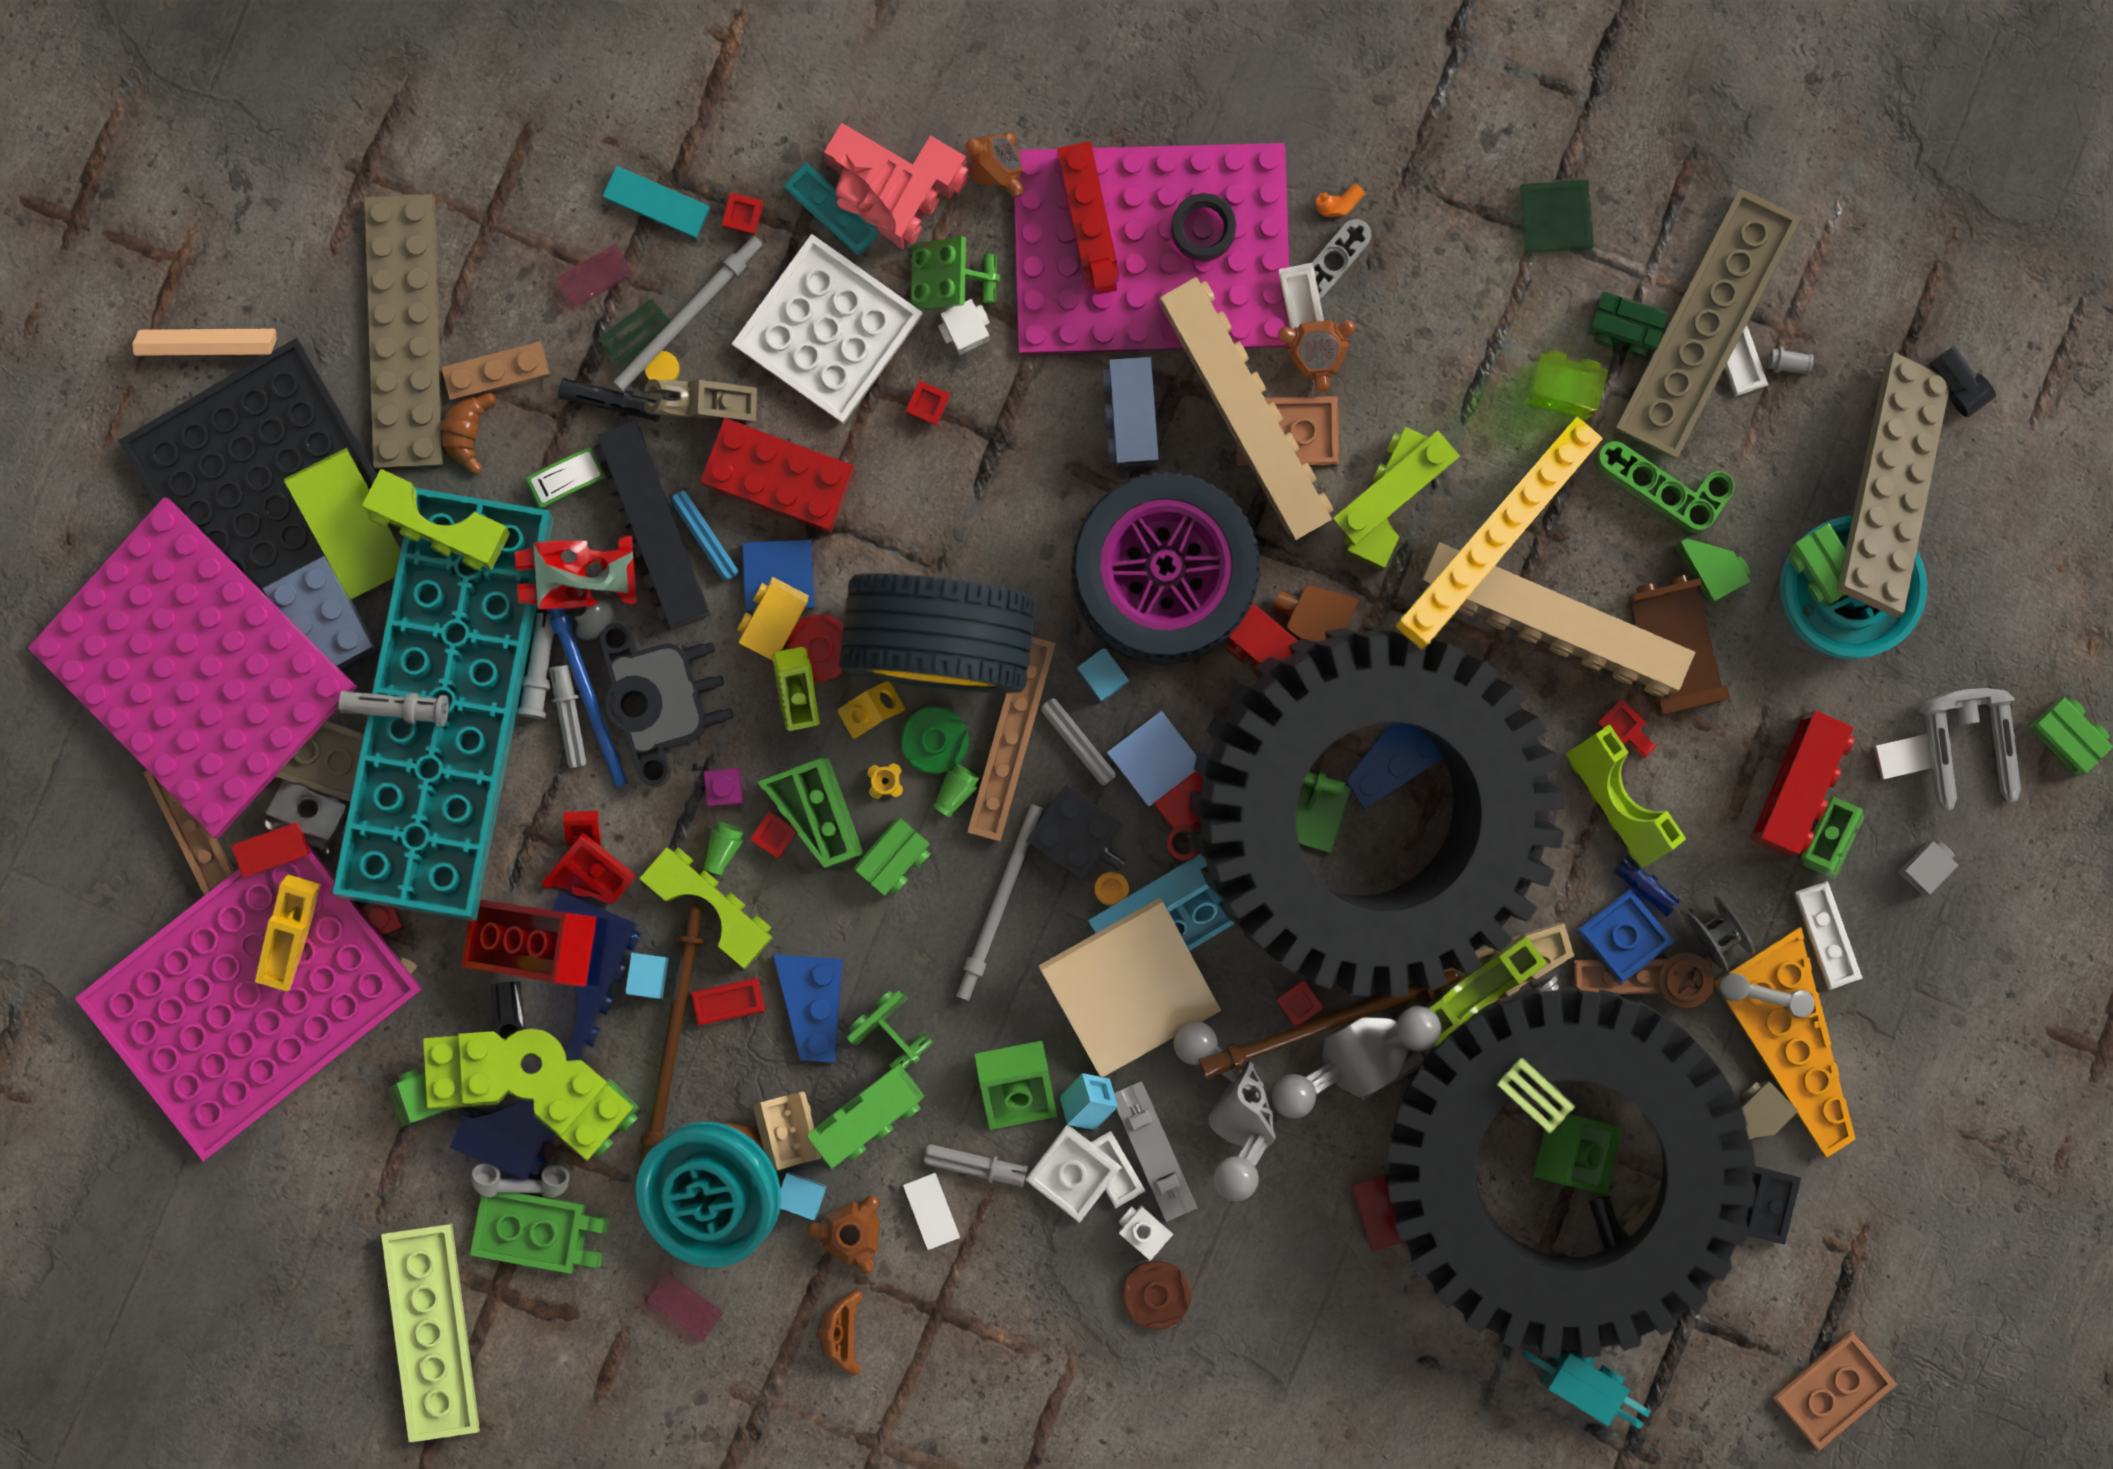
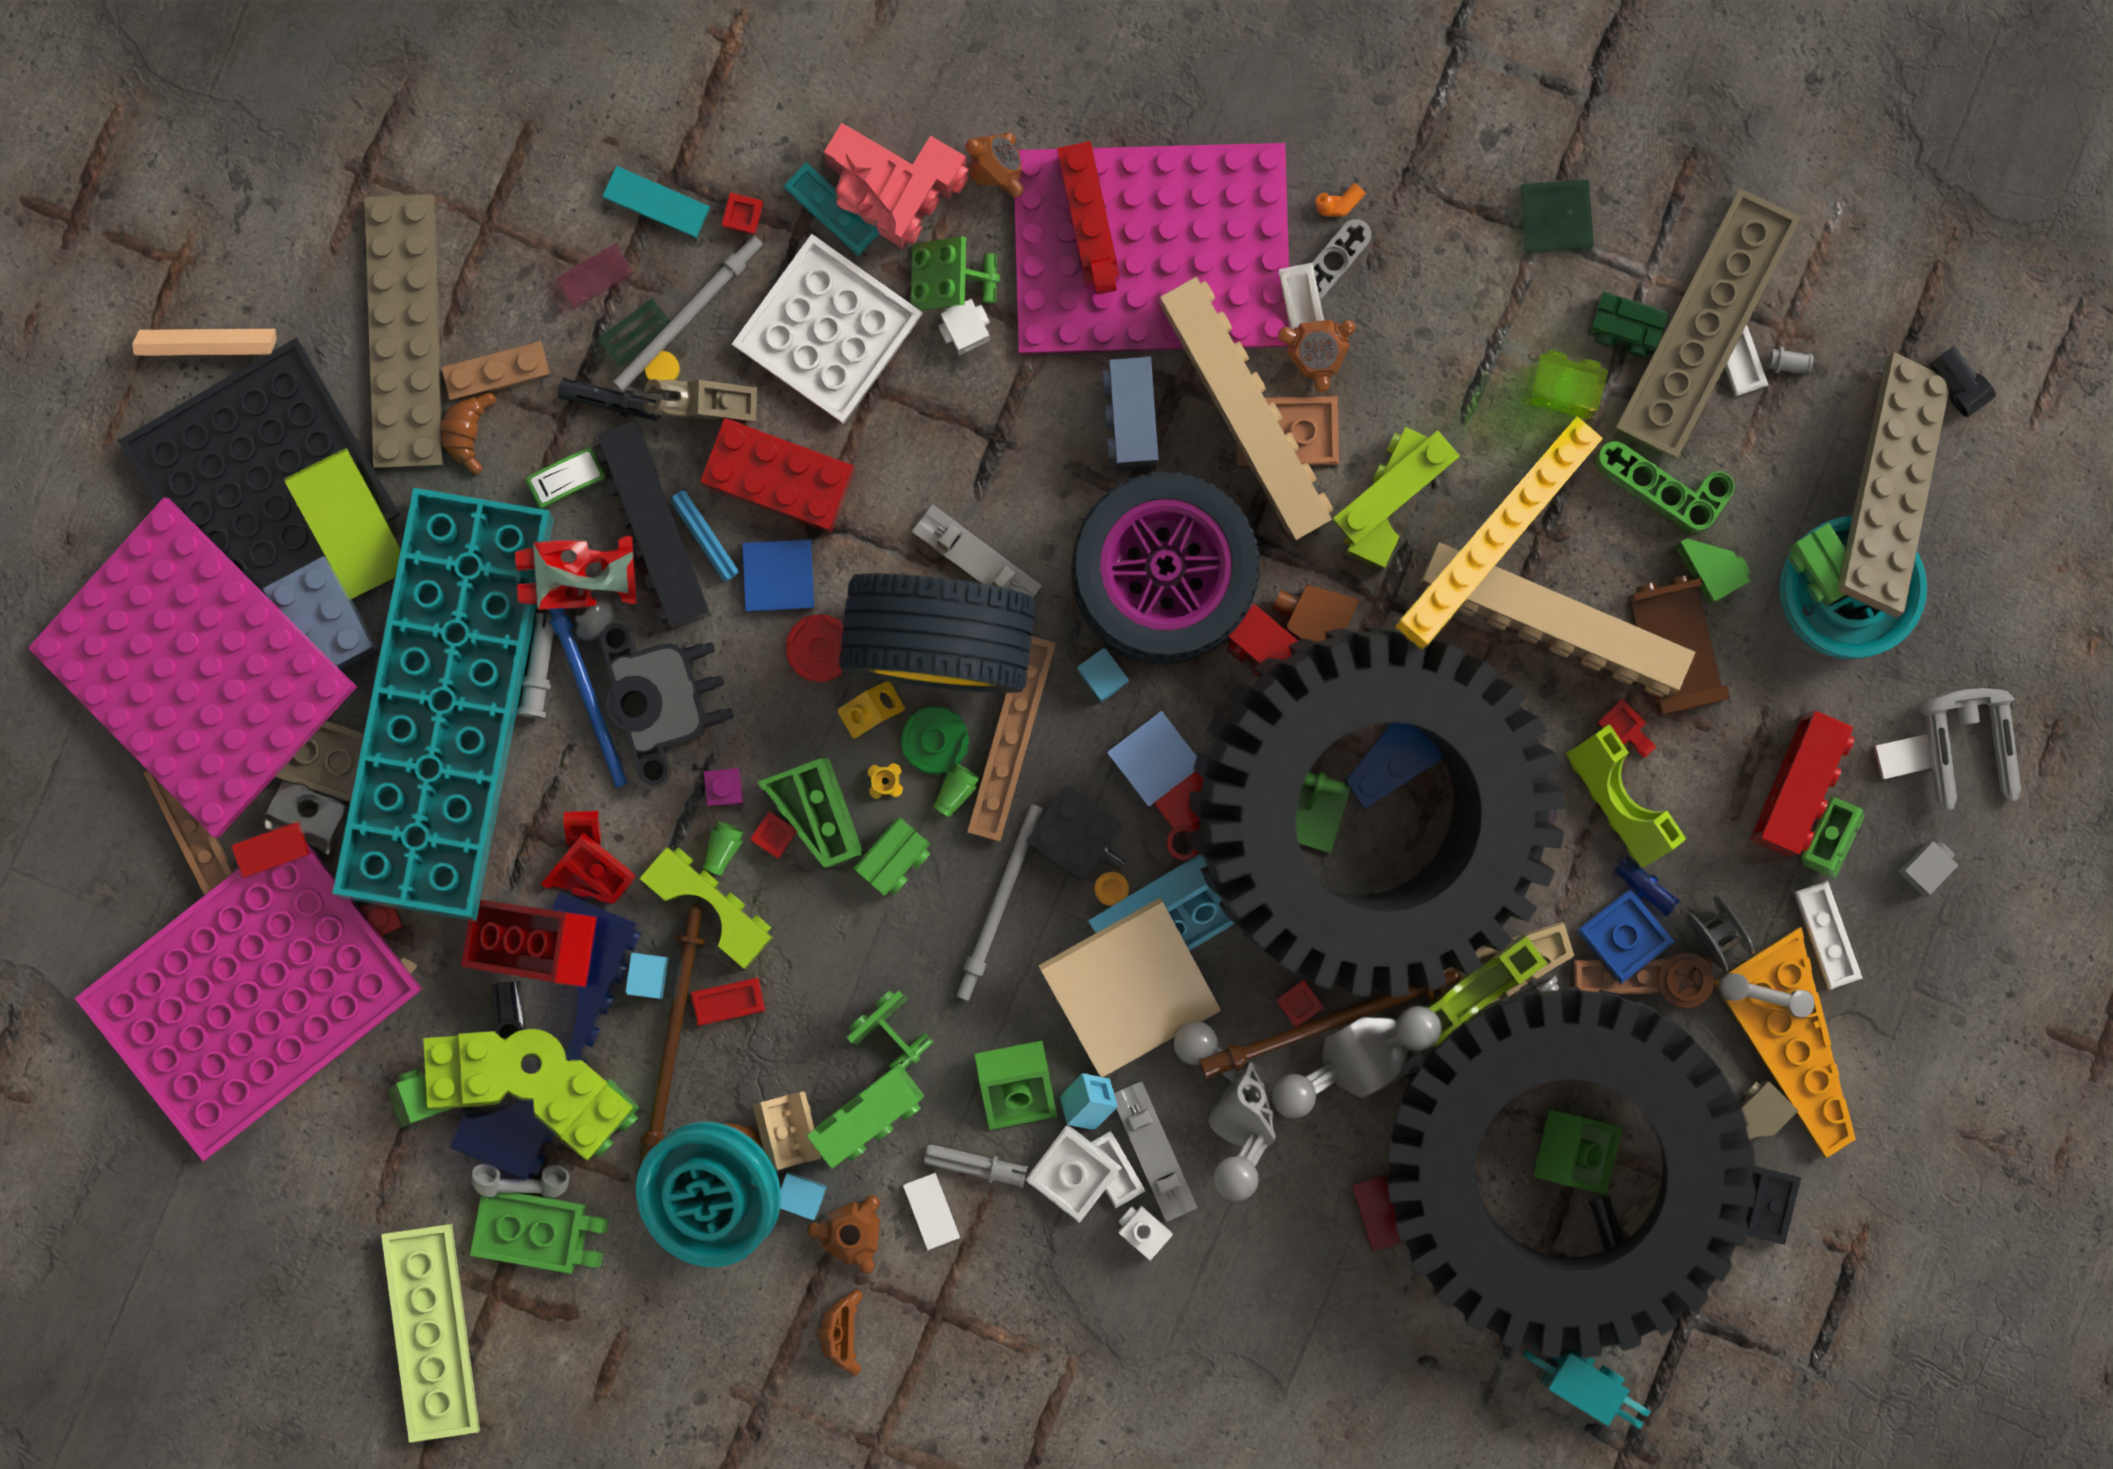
yellow slope [255,874,321,992] -> none
light grey pin [339,691,448,727] -> none
lime arch [362,469,510,571] -> none
light grey axle [548,665,586,768] -> none
clear pink tile [647,1272,724,1341] -> none
yellow brick [737,576,809,661] -> none
lime brick [772,647,820,731] -> none
blue wing [773,954,843,1063] -> none
red plate [905,380,951,426] -> none
light grey axle [1041,698,1115,785] -> none
copper tile [1123,1260,1191,1330] -> none
black tyre [1171,193,1237,262] -> none
yellowish green tile [1497,1058,1574,1133] -> none
nougat tile [1772,1330,1897,1452] -> none
bright green brick [2029,697,2113,776] -> none
none -> light grey hinge [912,504,1042,599]

